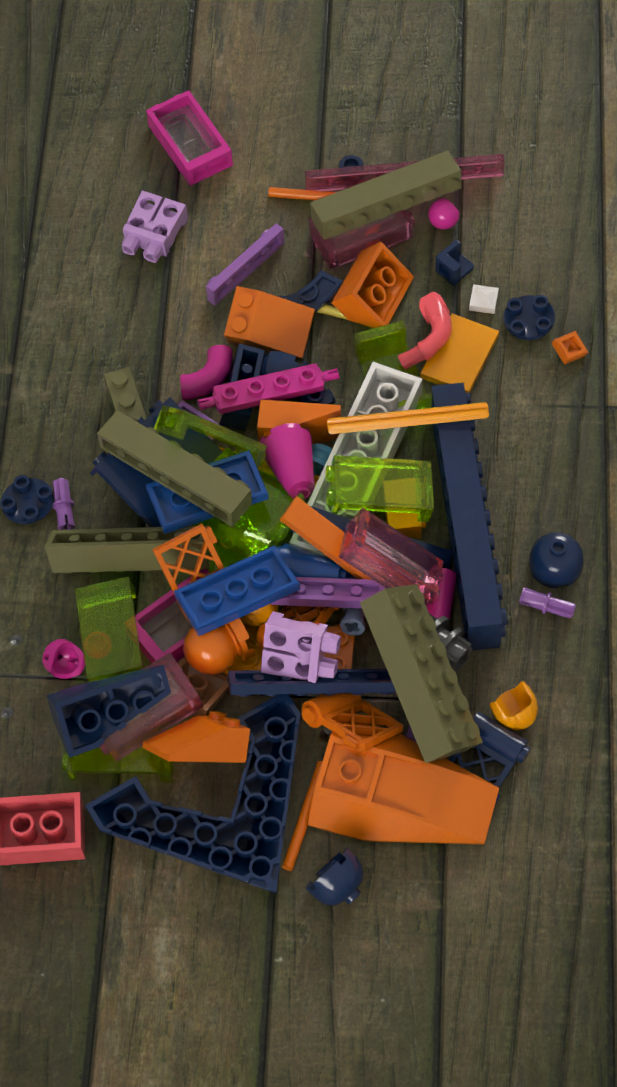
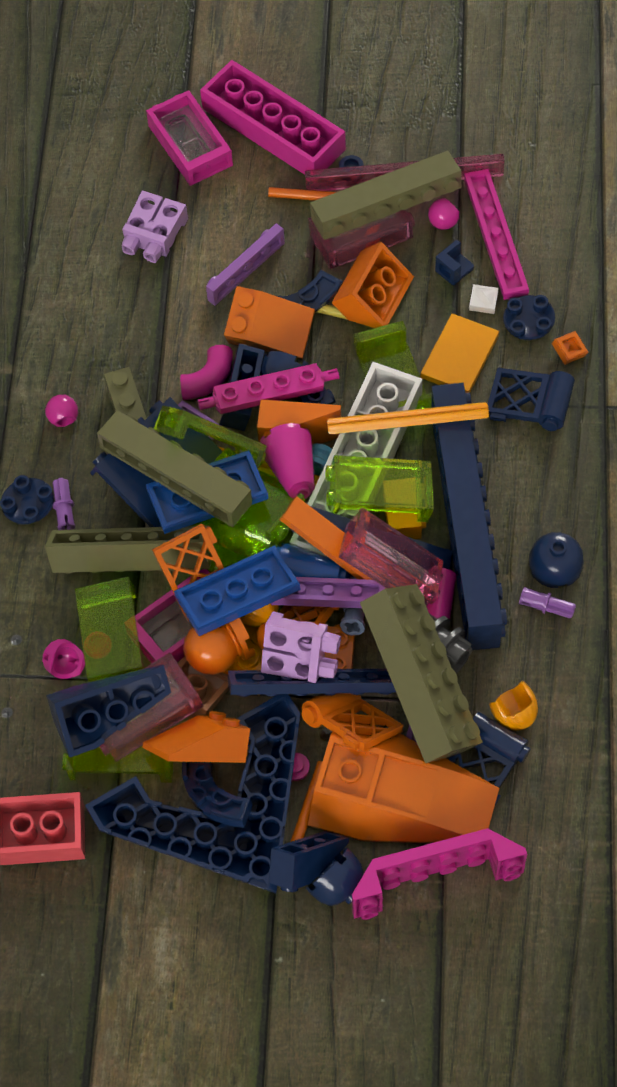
coral piece [397,292,452,370] -> none
none -> dark pink piece [45,395,79,427]
none -> dark blue tile [182,762,252,828]
none -> dark pink brick [200,60,346,181]
none -> dark blue slope [269,831,349,892]
none -> dark pink plate [292,753,310,781]
none -> dark pink slope [352,828,527,920]
none -> dark pink plate [464,169,529,300]
none -> dark blue piece [488,368,575,431]

